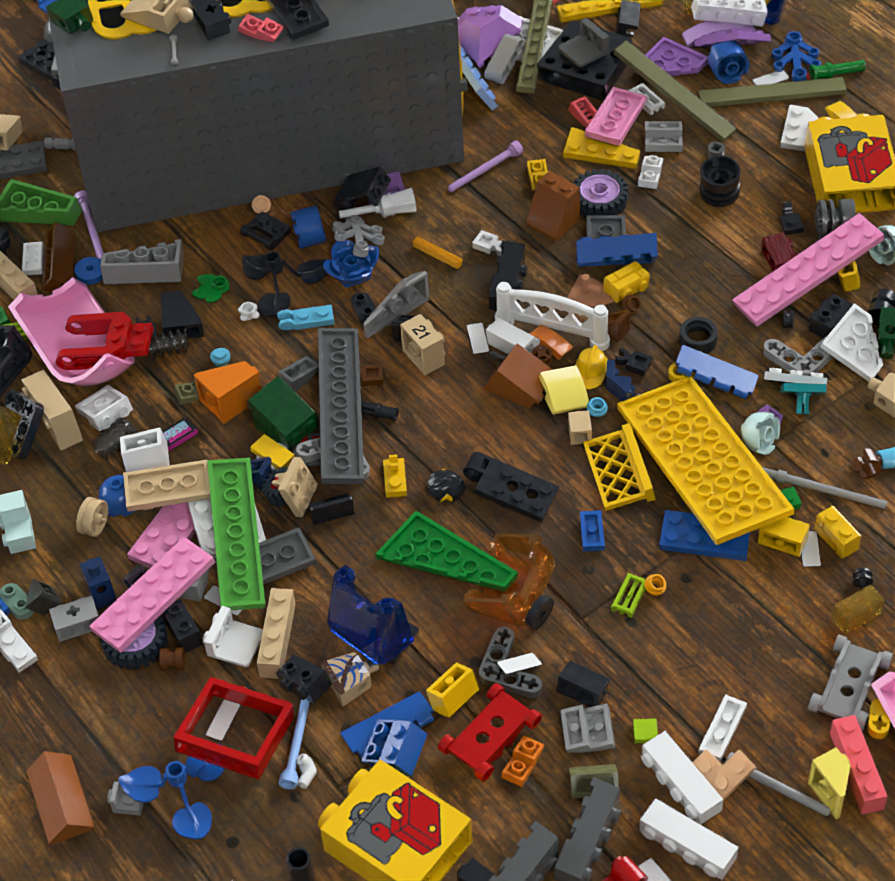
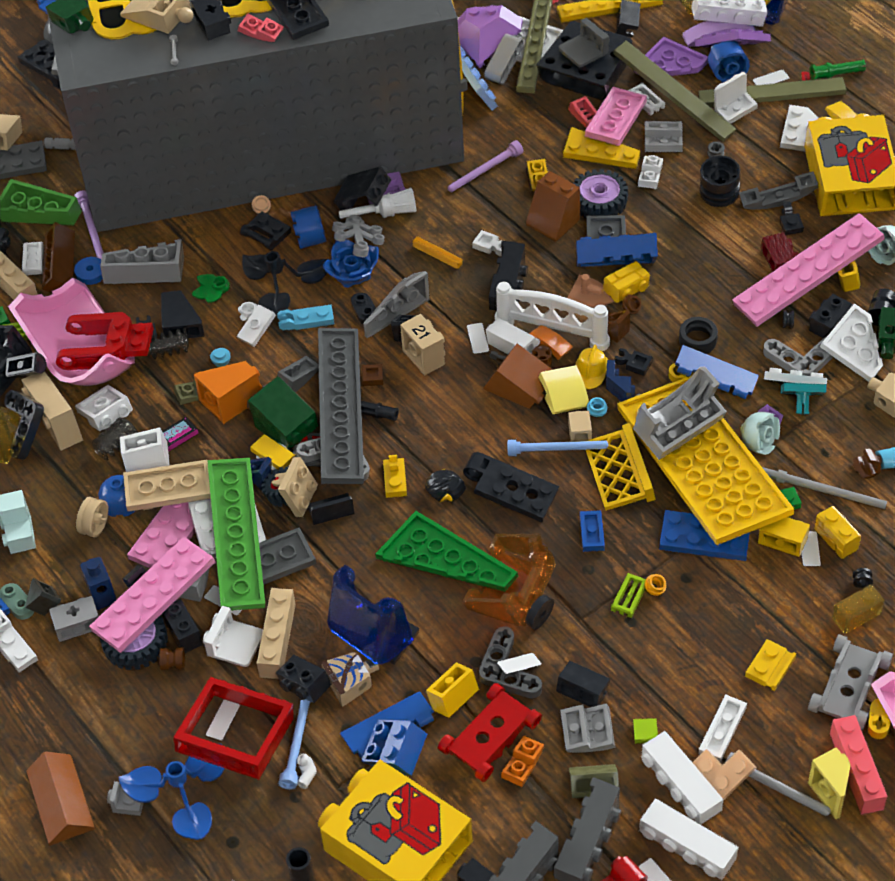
blue plant [772,31,821,82] -> none
dark grey wheel [815,199,856,240] -> none
none -> black brick [5,352,46,379]
none -> white plate [237,304,276,347]
none -> light blue piece [507,440,609,456]
none -> light grey piece [633,366,727,460]
none -> white bracket [714,72,757,124]
none -> dark grey slope [739,171,818,210]
none -> yellow plate [745,639,796,692]

